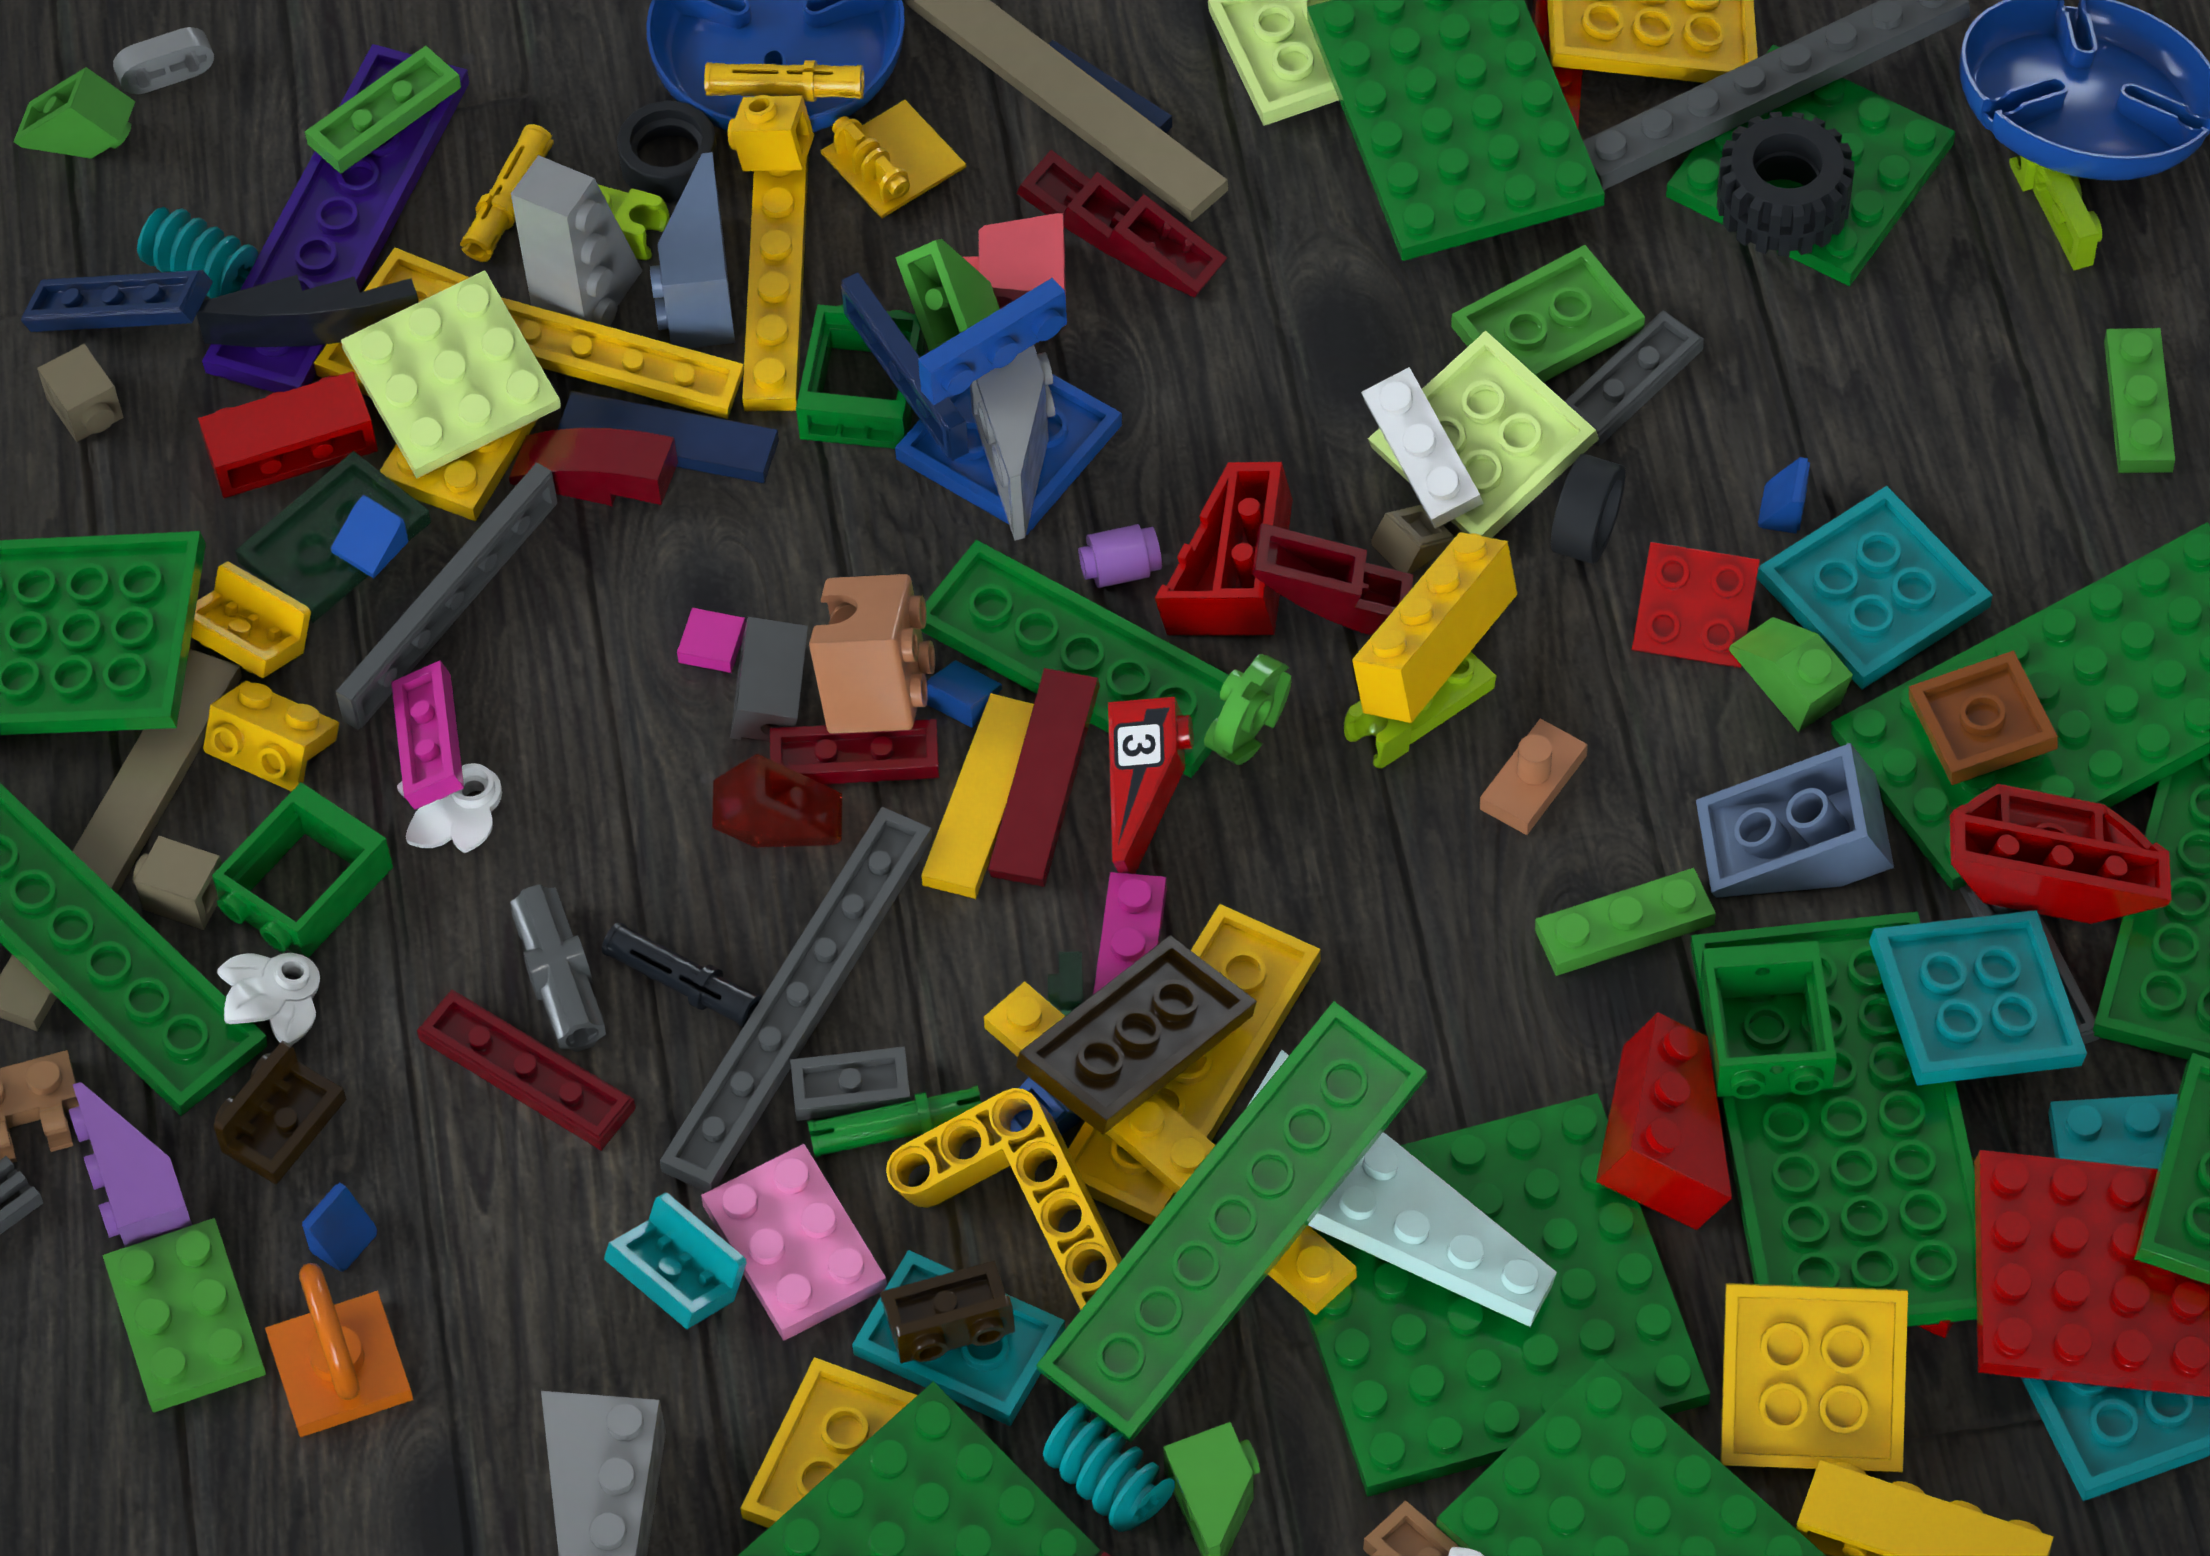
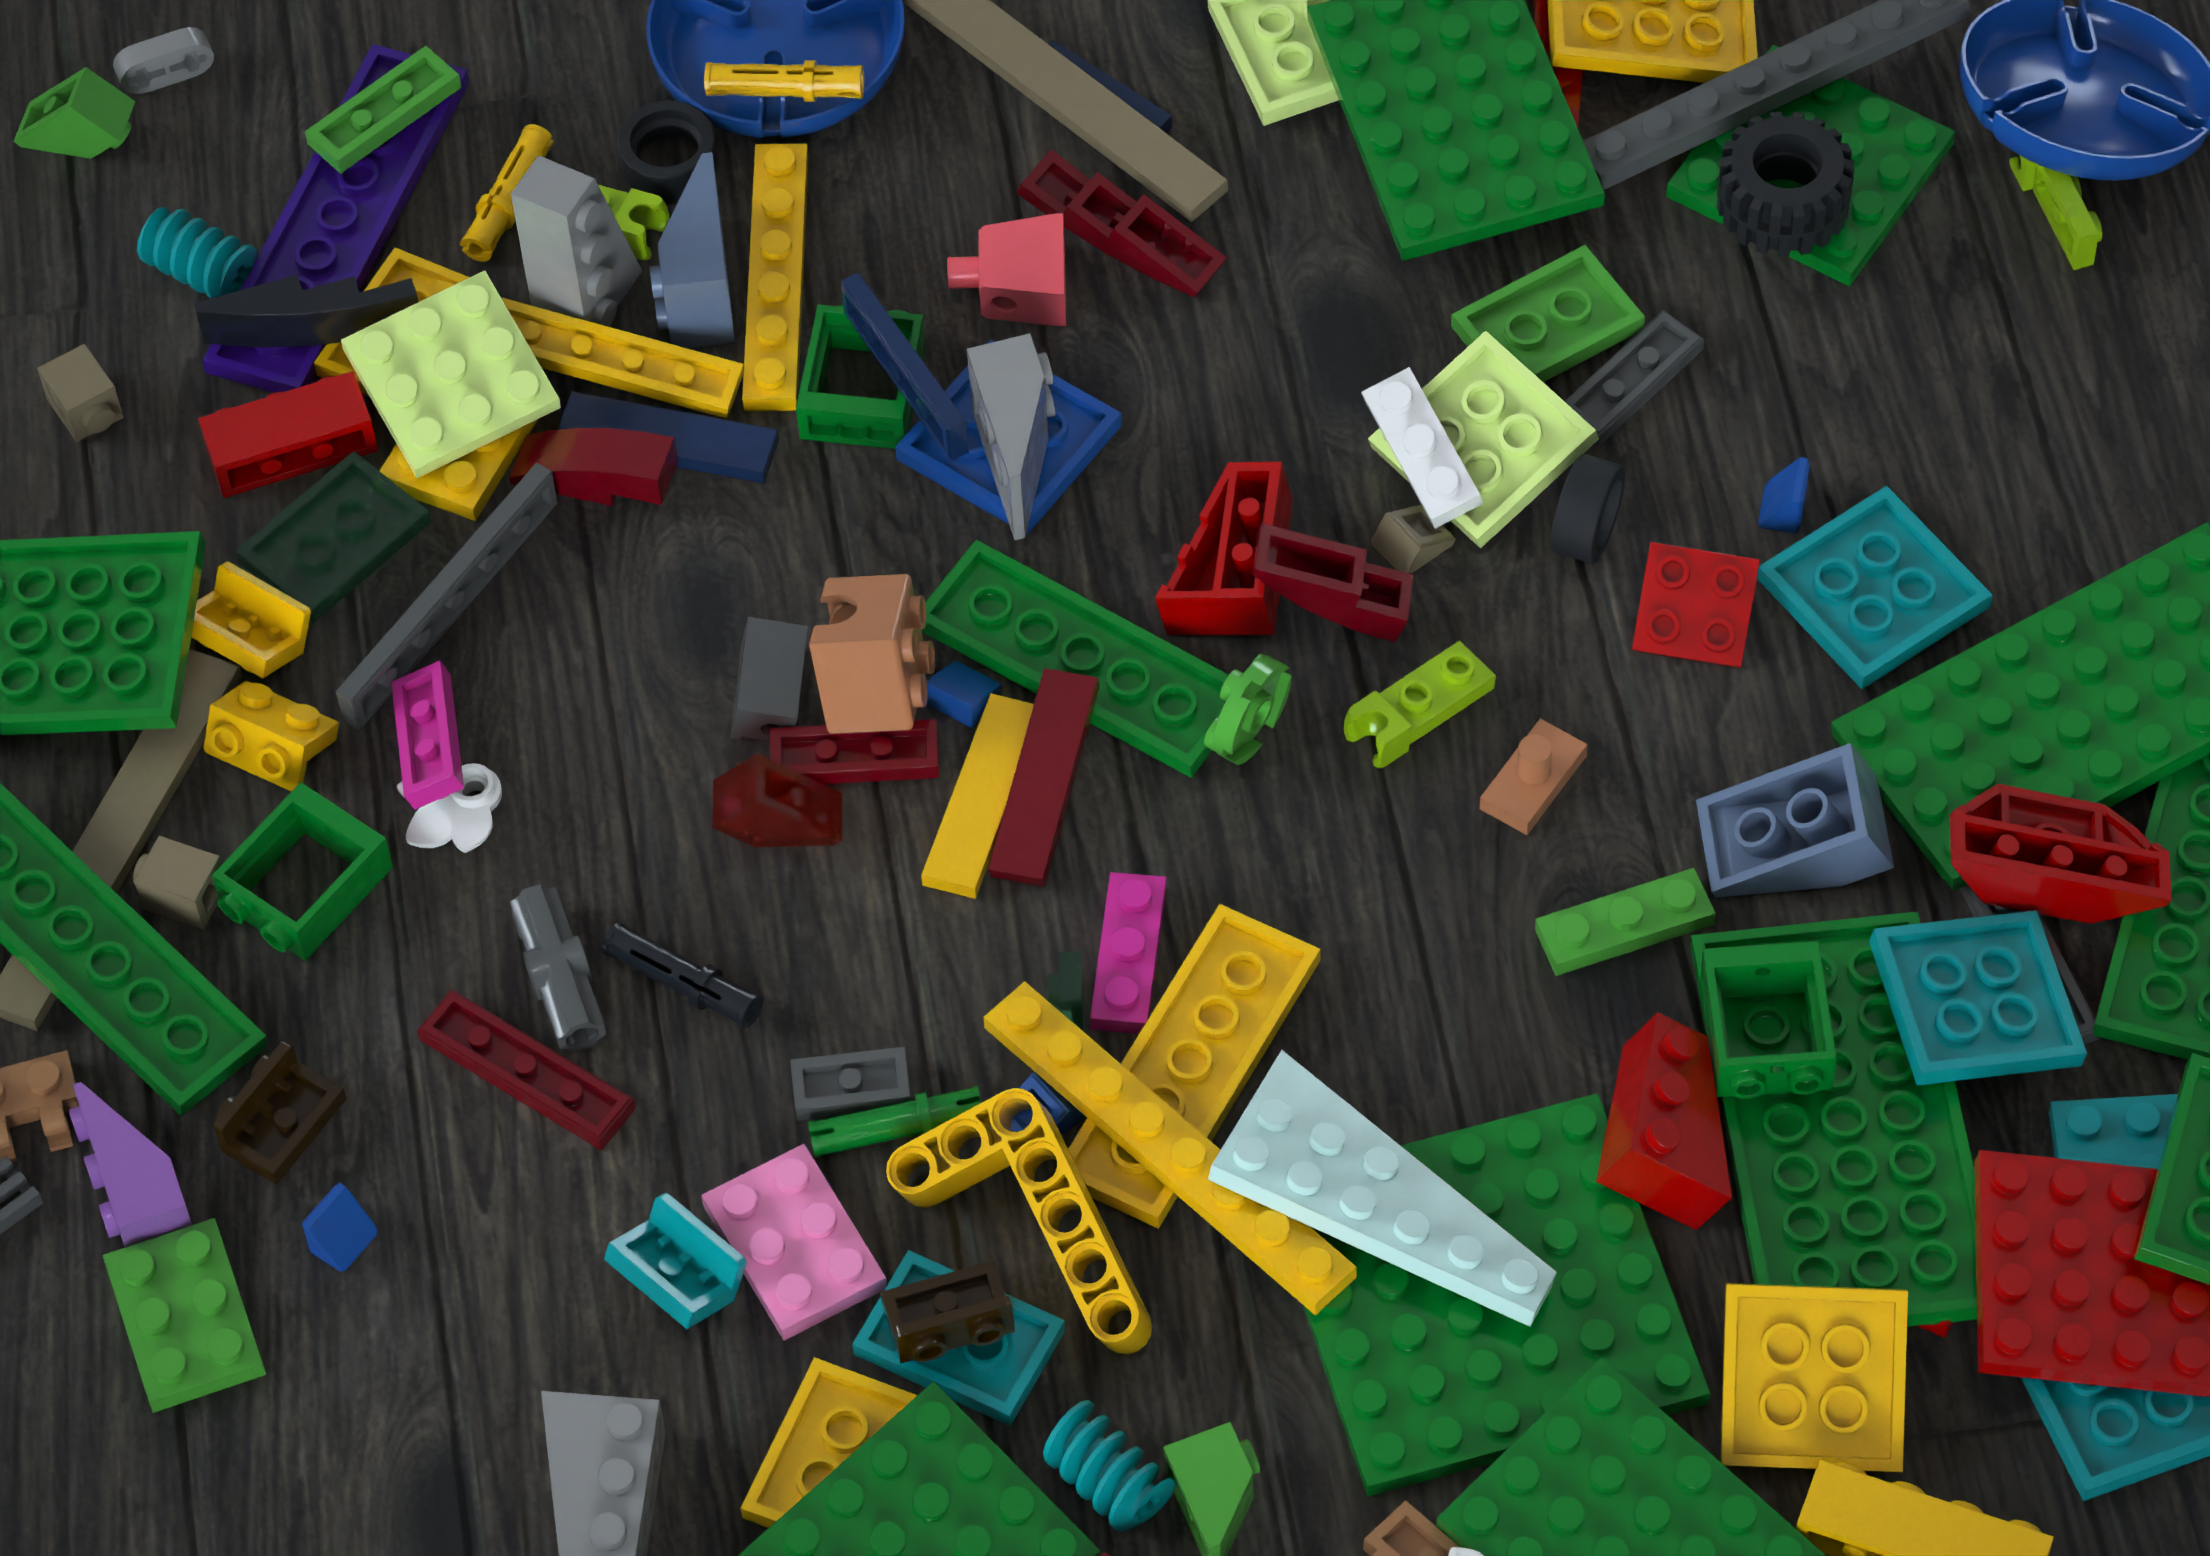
dark blue tile [21,270,213,332] -> none
white plate [217,953,320,1045] -> none
orange tile [265,1263,414,1438] -> none
blue slope [331,495,408,579] -> none
dark grey plate [660,807,933,1192] -> none
dark pink tile [677,608,746,673] -> none
yellow brick [728,95,814,171] -> none
yellow hinge [821,100,966,218] -> none
bright green slope [895,239,1000,352] -> none
blue plate [918,278,1067,405] -> none
dark brown plate [1016,935,1257,1135] -> none
green plate [1036,1001,1427,1443] -> none
medium lavender brick [1078,524,1162,588] -> none
red slope [1108,697,1194,874] -> none
yellow brick [1352,532,1517,723] -> none
bright green slope [1729,617,1853,732] -> none
dark orange plate [1909,650,2058,785] -> none
bright green plate [2104,328,2175,473] -> none

